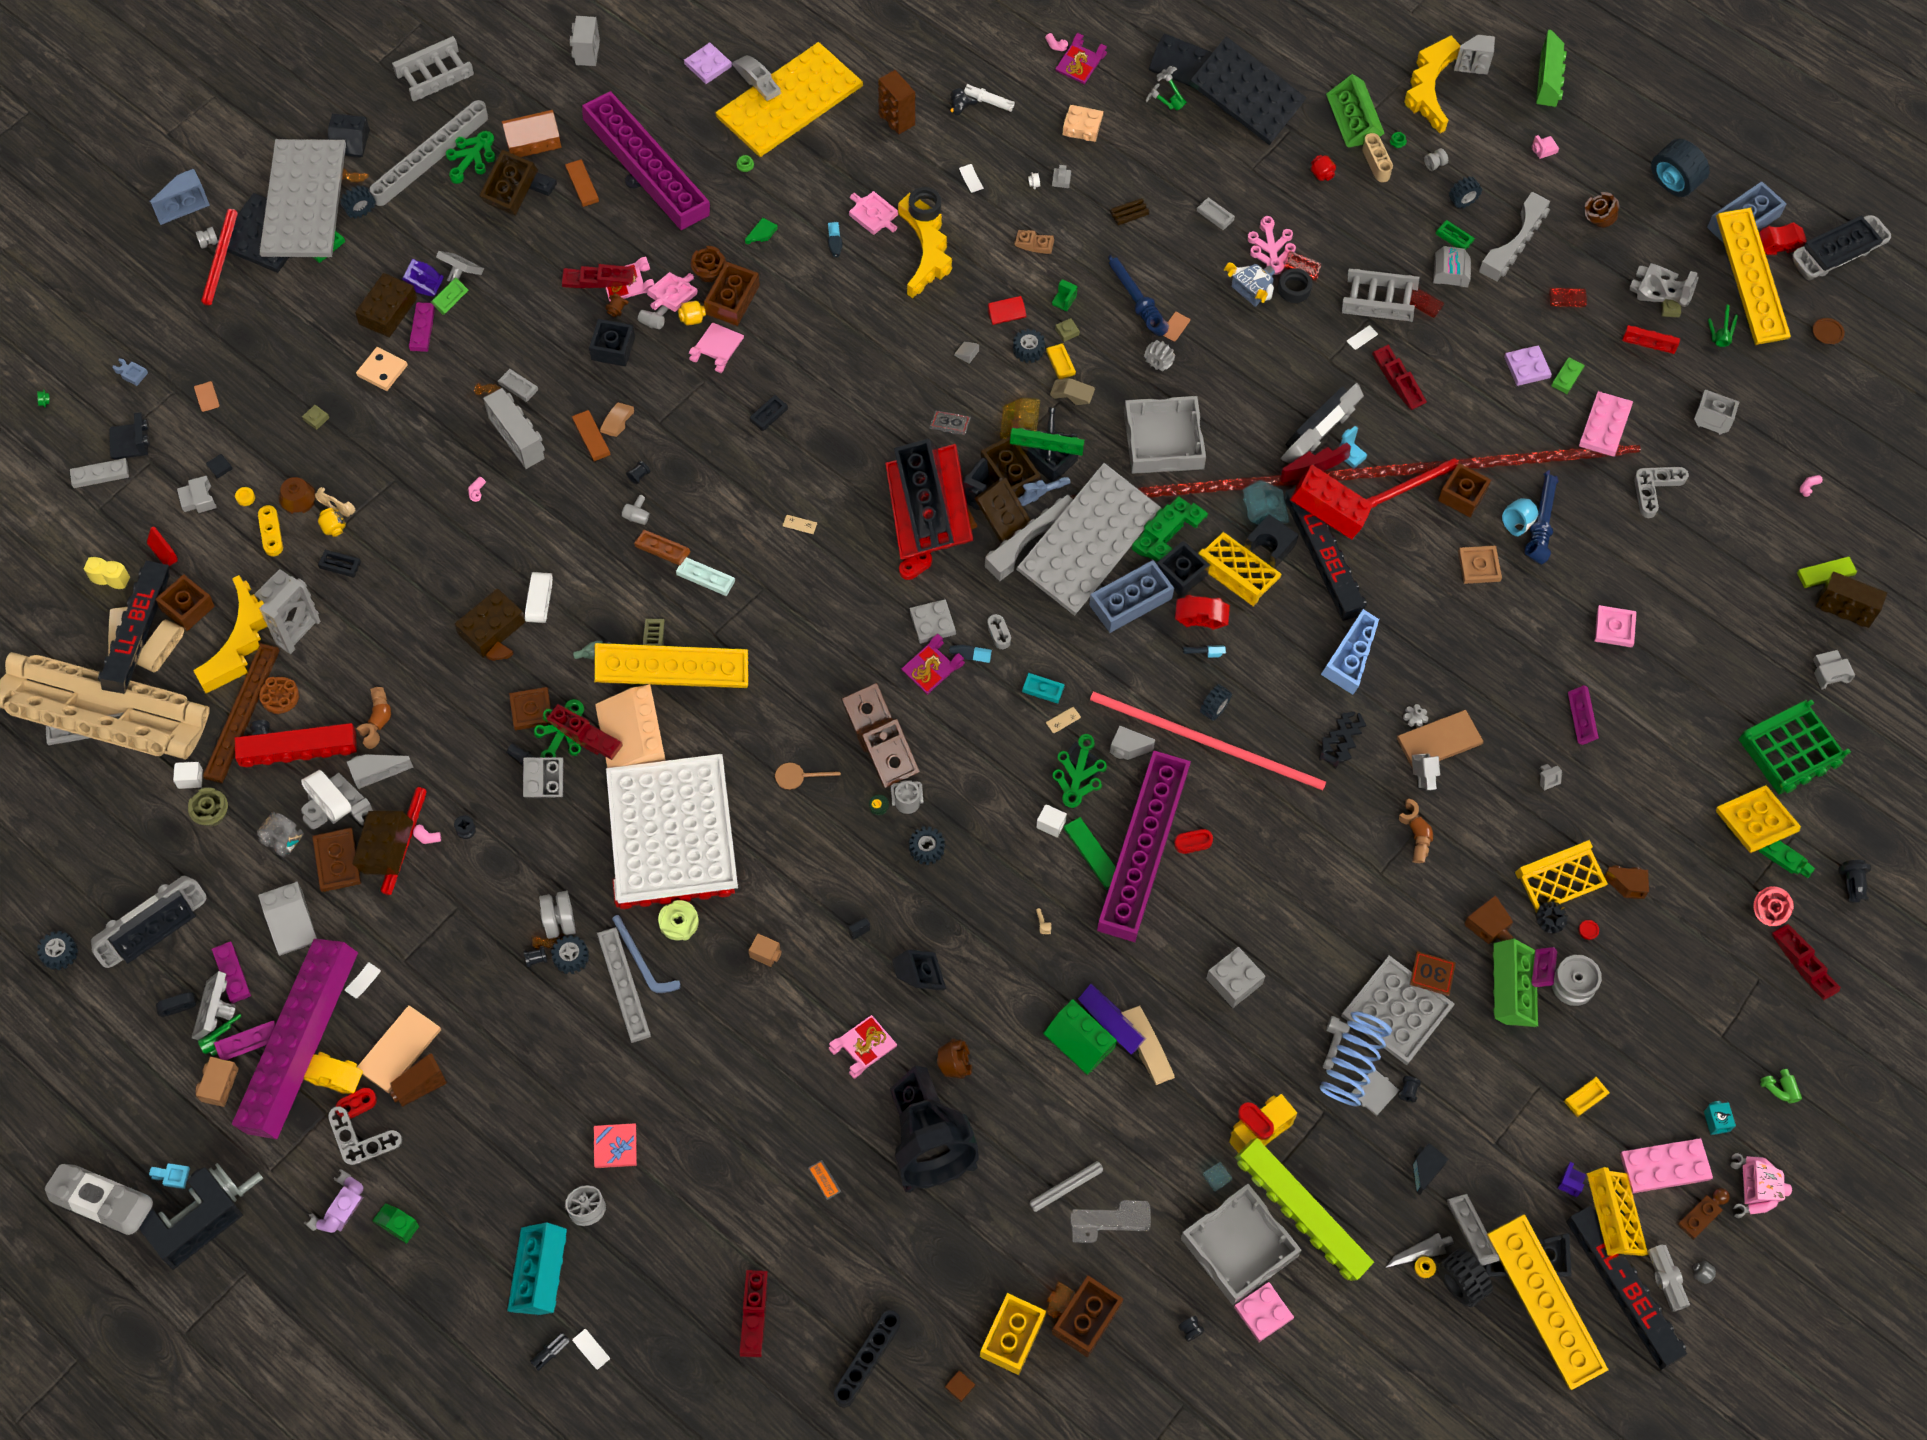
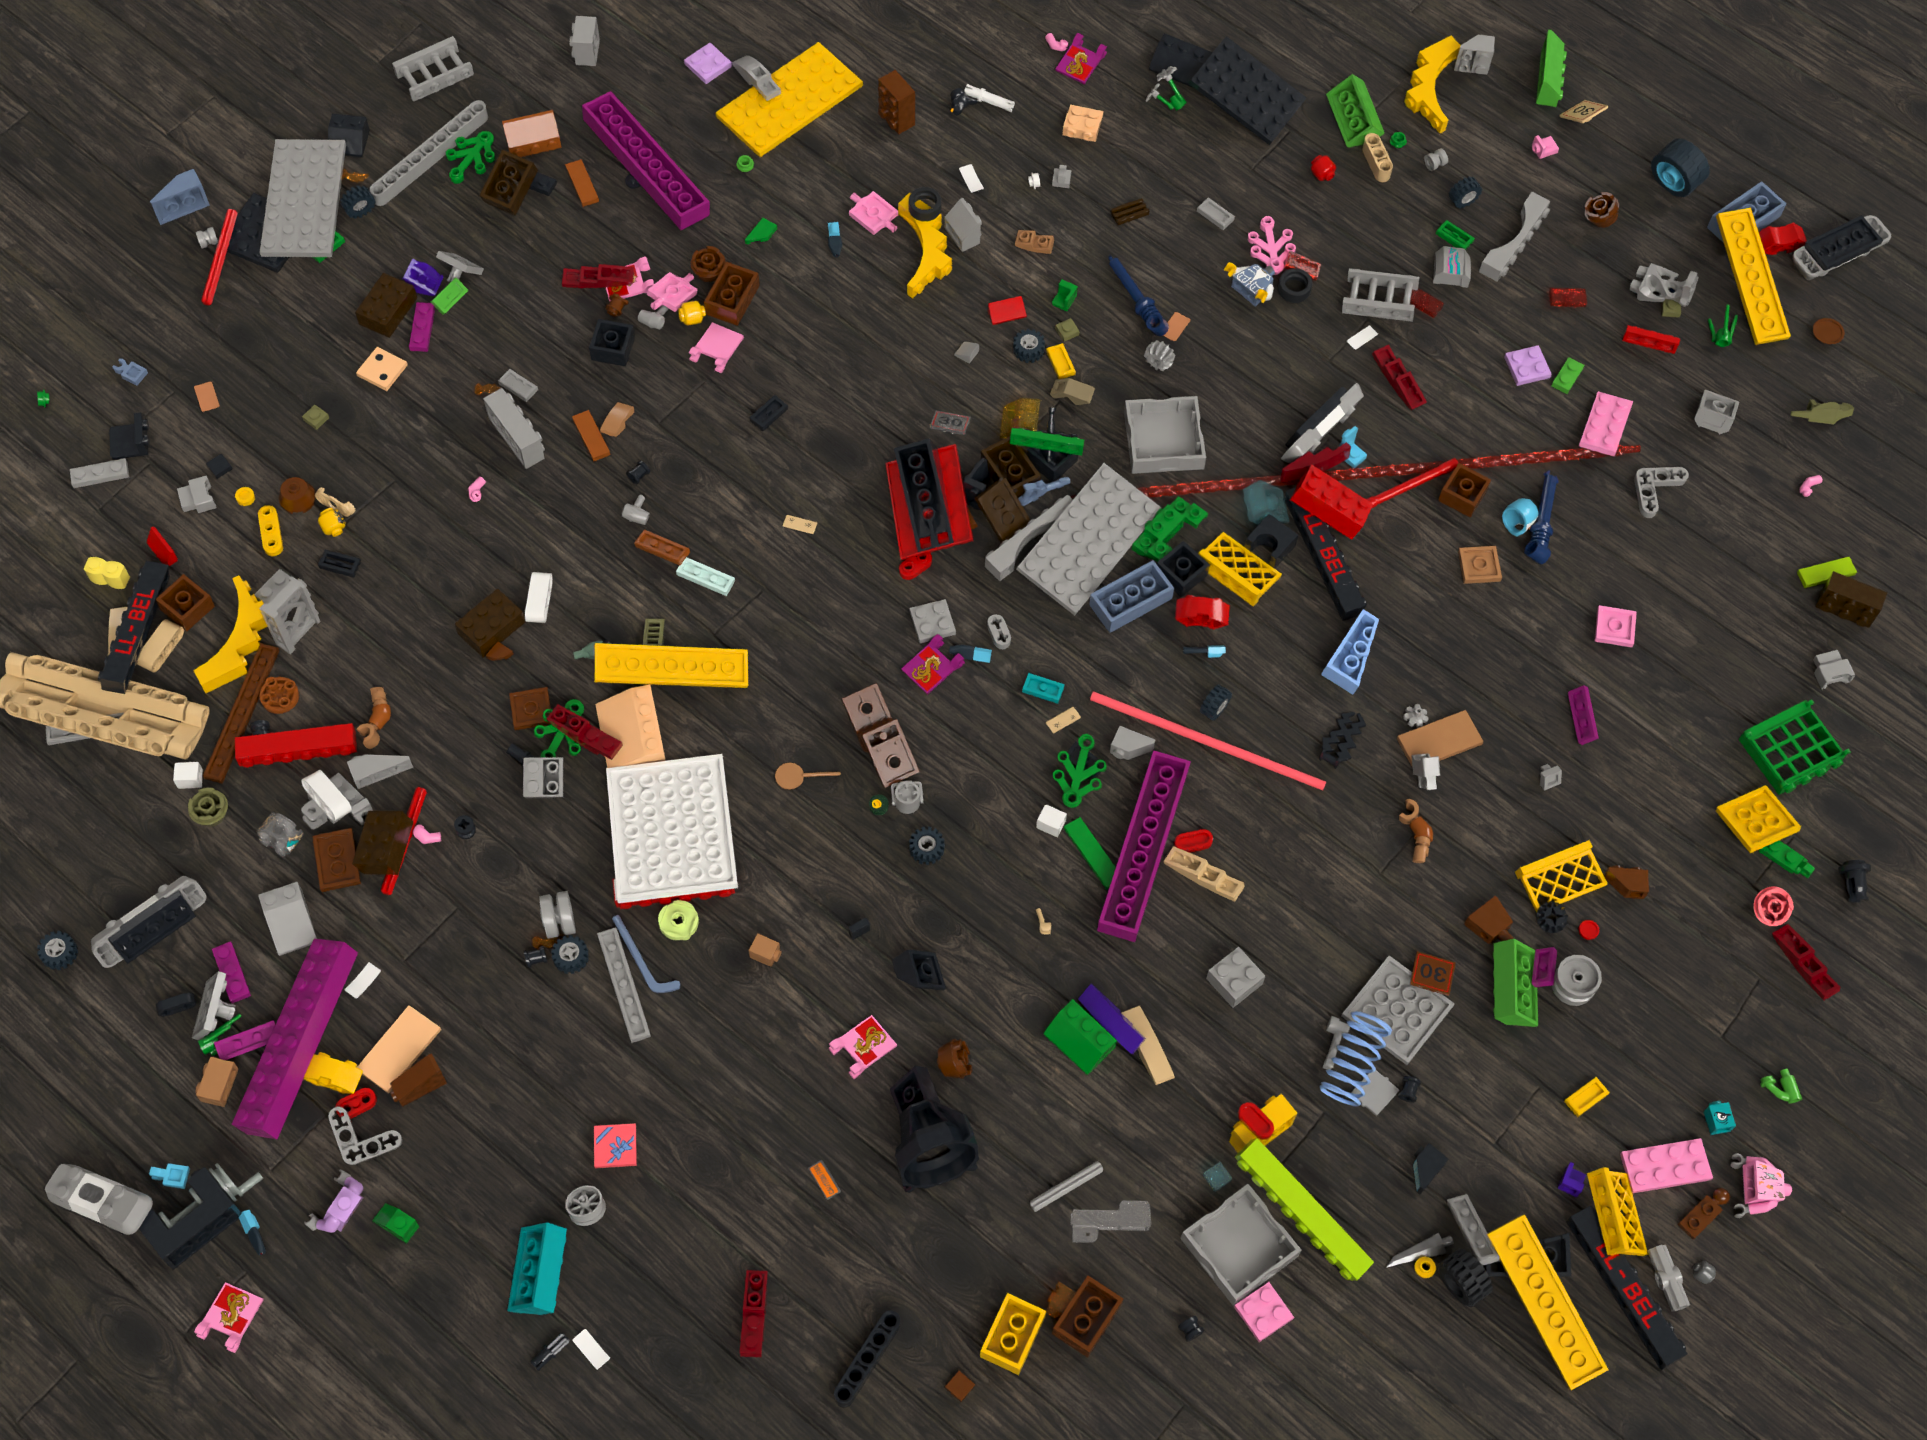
none -> flag [194,1282,263,1353]
none -> piece [239,1210,266,1256]
none -> light grey slope [944,198,982,252]
none -> tan slope [1164,846,1245,902]
none -> tan piece [1560,100,1608,123]
none -> olive animal [1790,399,1854,425]

